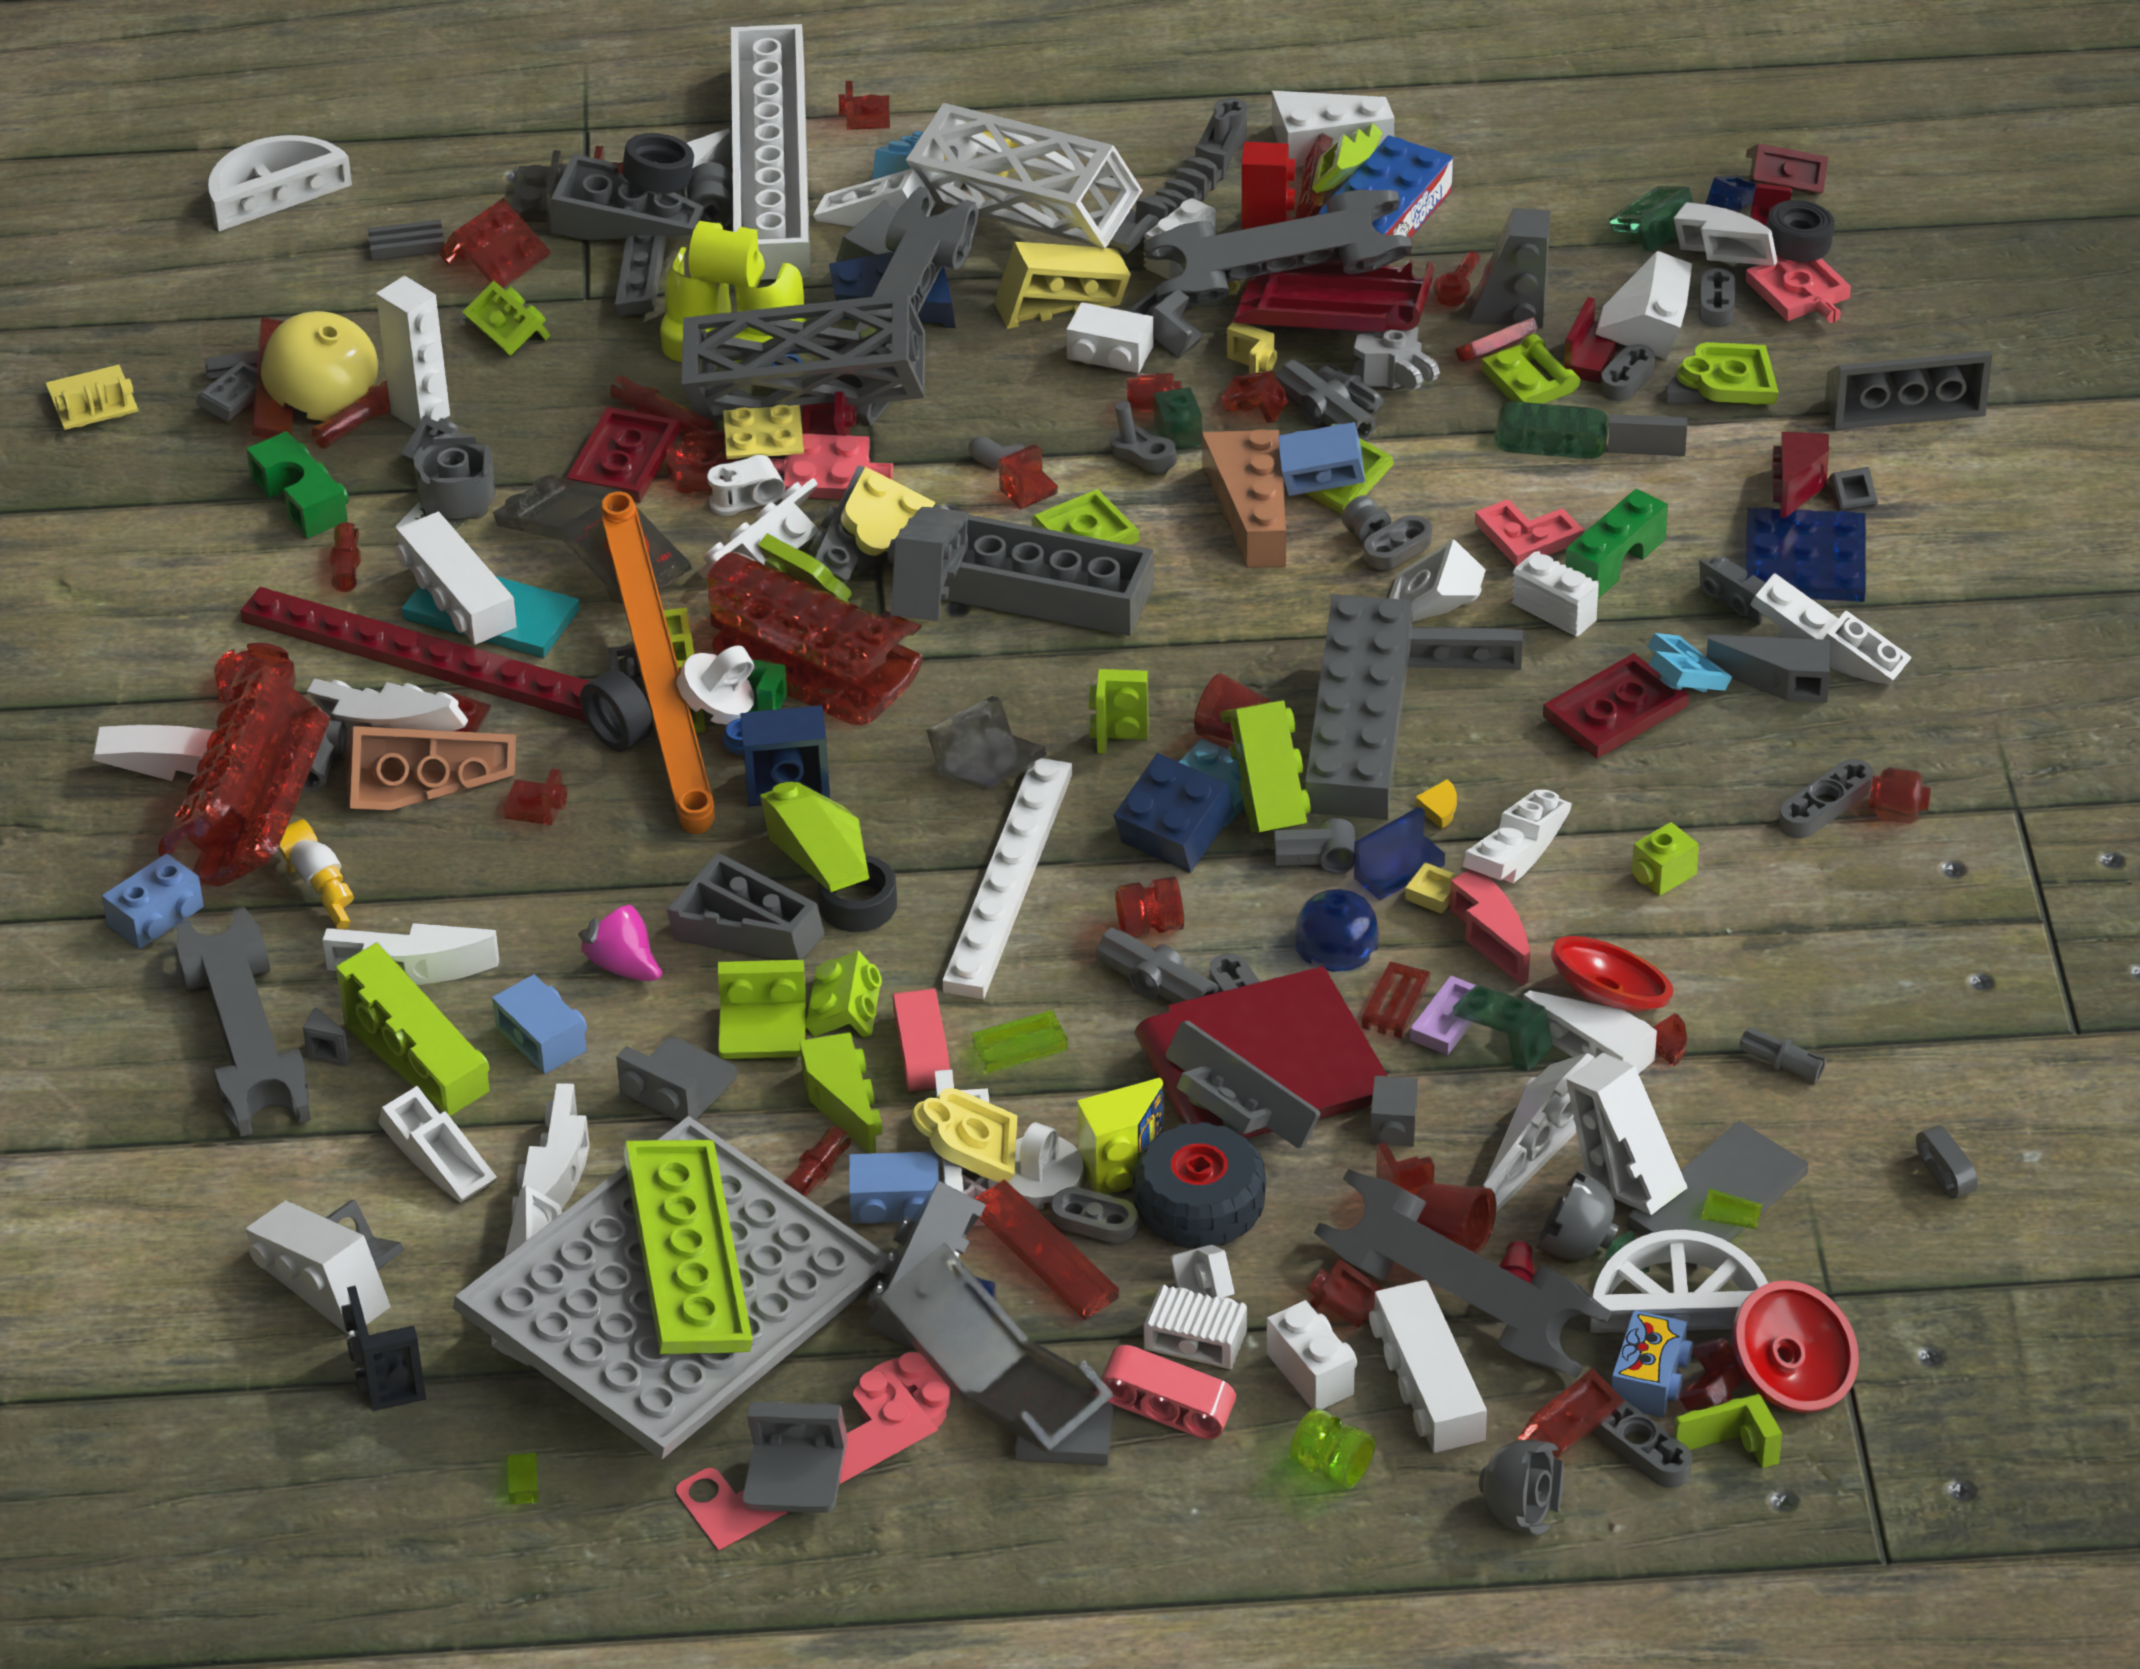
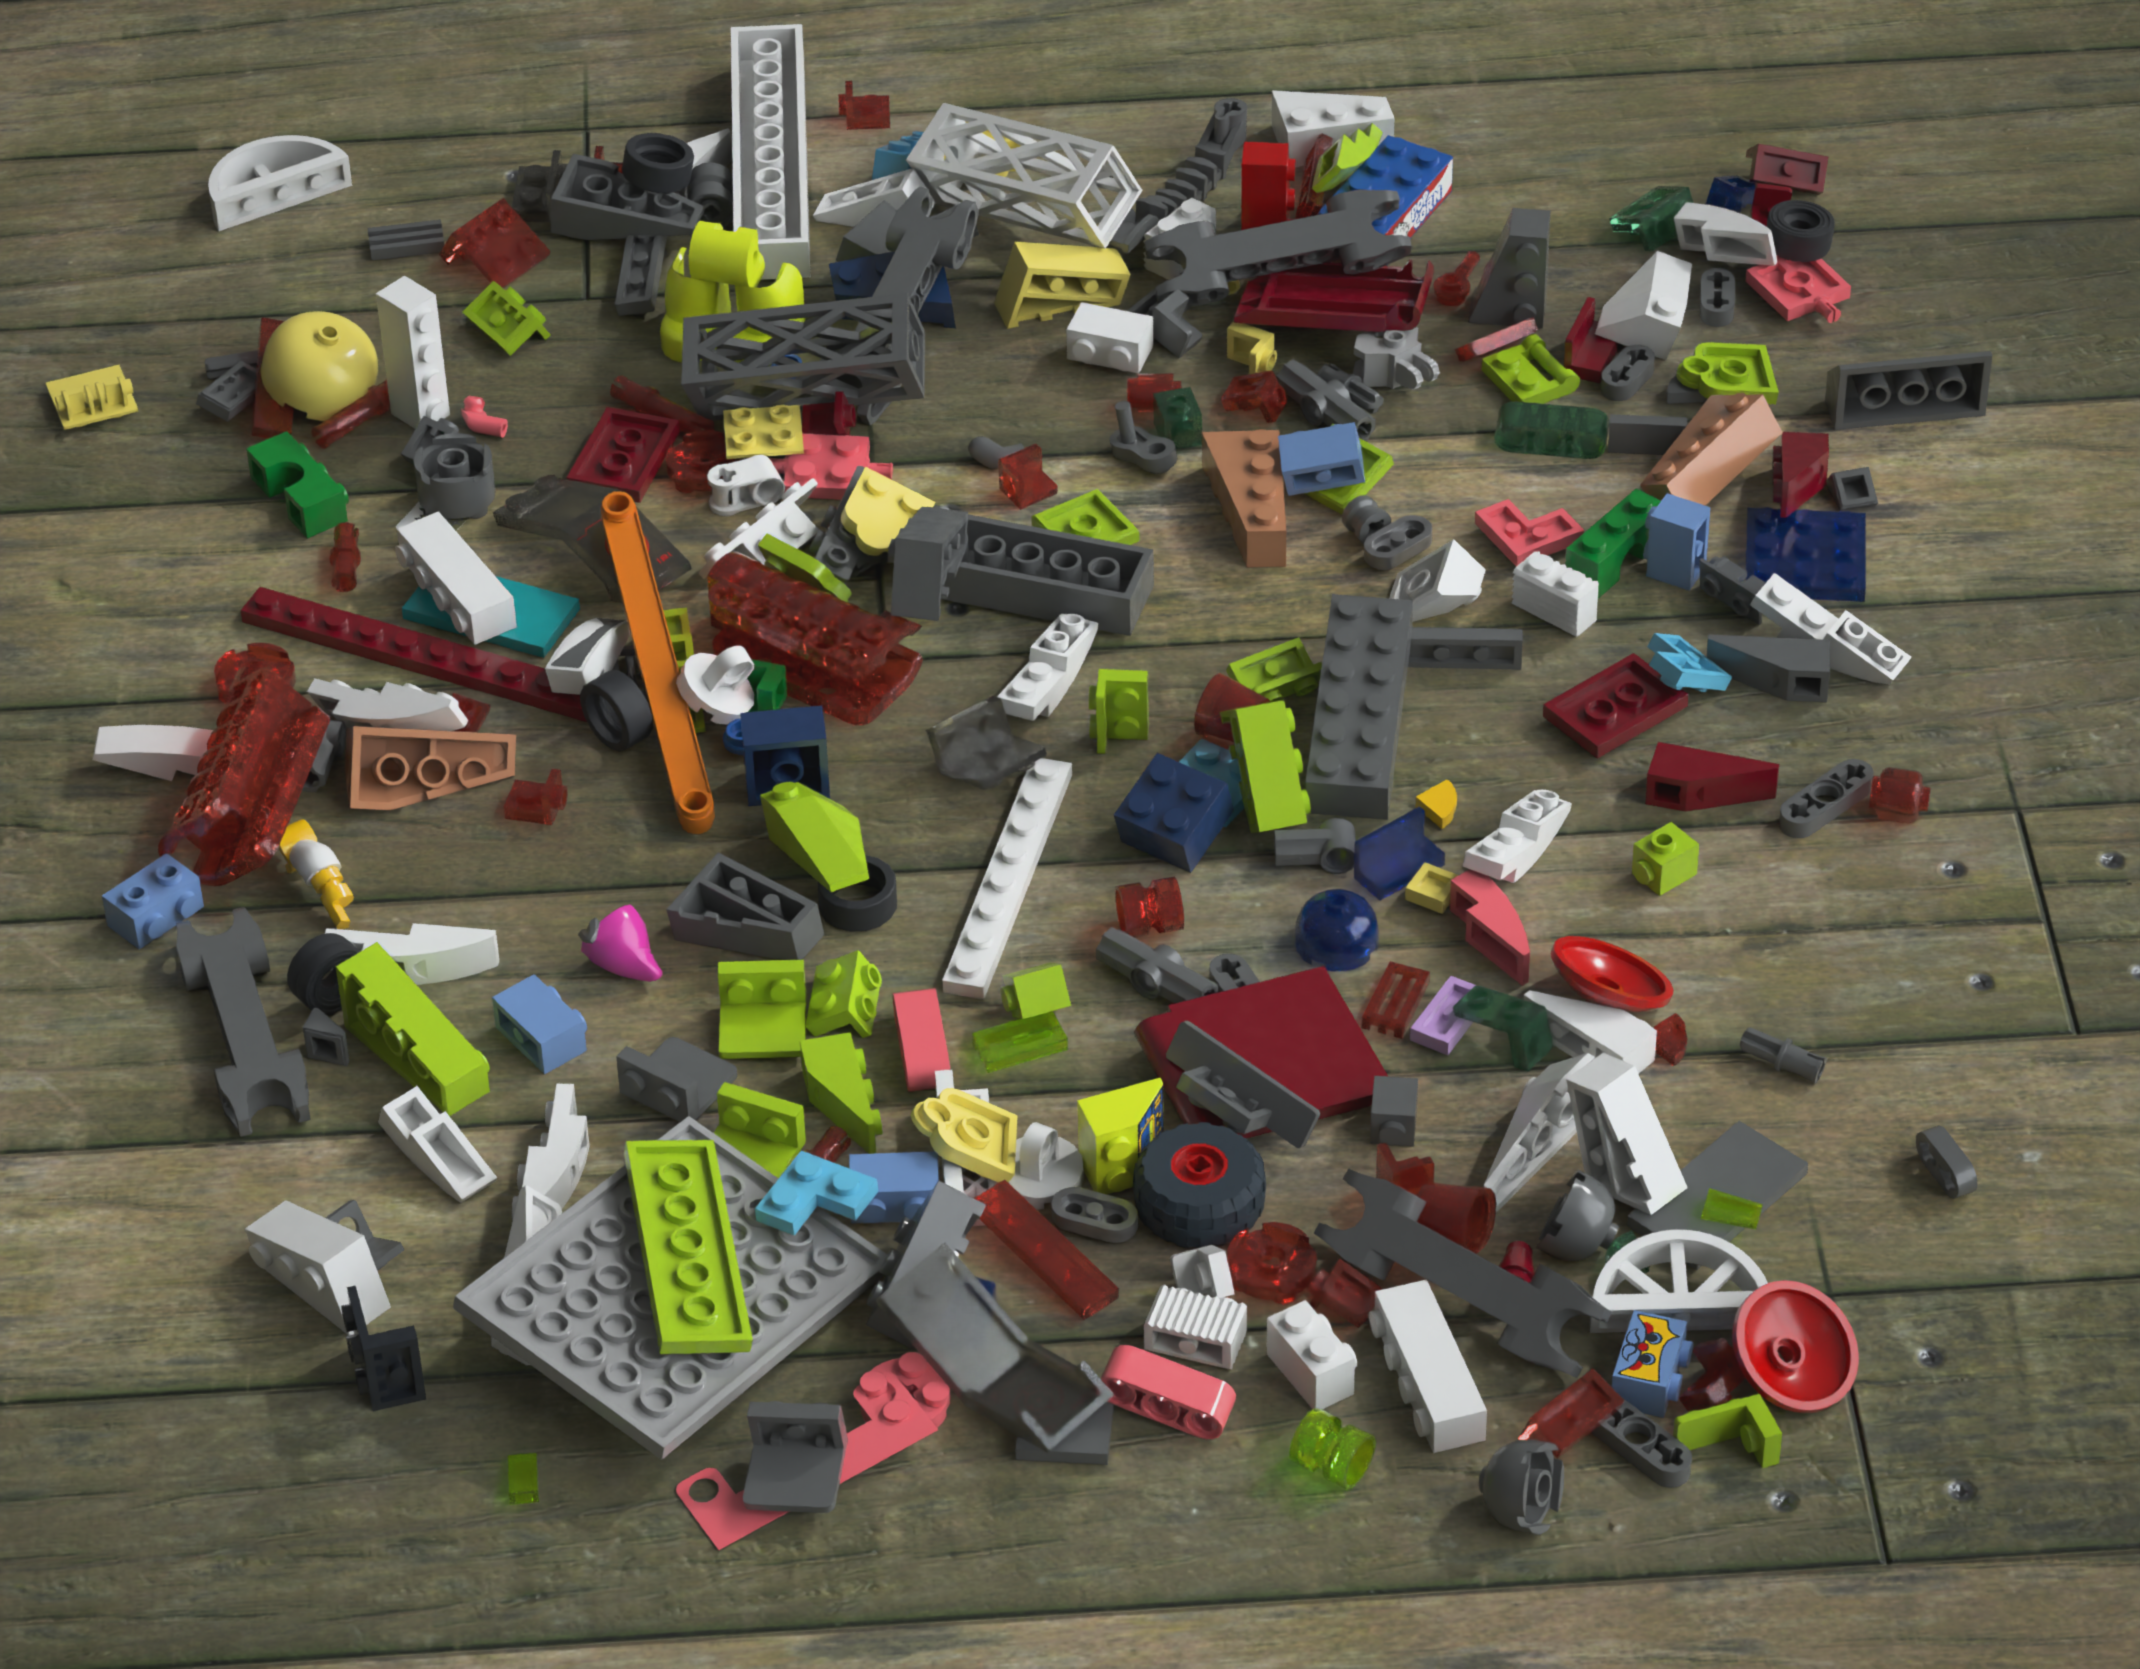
none -> black tyre [287,933,361,1015]
none -> coral arm [461,396,508,438]
none -> white slope [545,618,630,694]
none -> lime bracket [714,1082,806,1179]
none -> medium azure plate [755,1150,879,1235]
none -> white slope [996,613,1098,721]
none -> lime brick [1000,962,1071,1019]
none -> lime bracket [1226,637,1322,707]
none -> clear red plate [1227,1222,1317,1305]
none -> nougat wedge [1640,393,1783,505]
none -> medium blue brick [1643,493,1711,591]
none -> dark red slope [1645,742,1780,812]

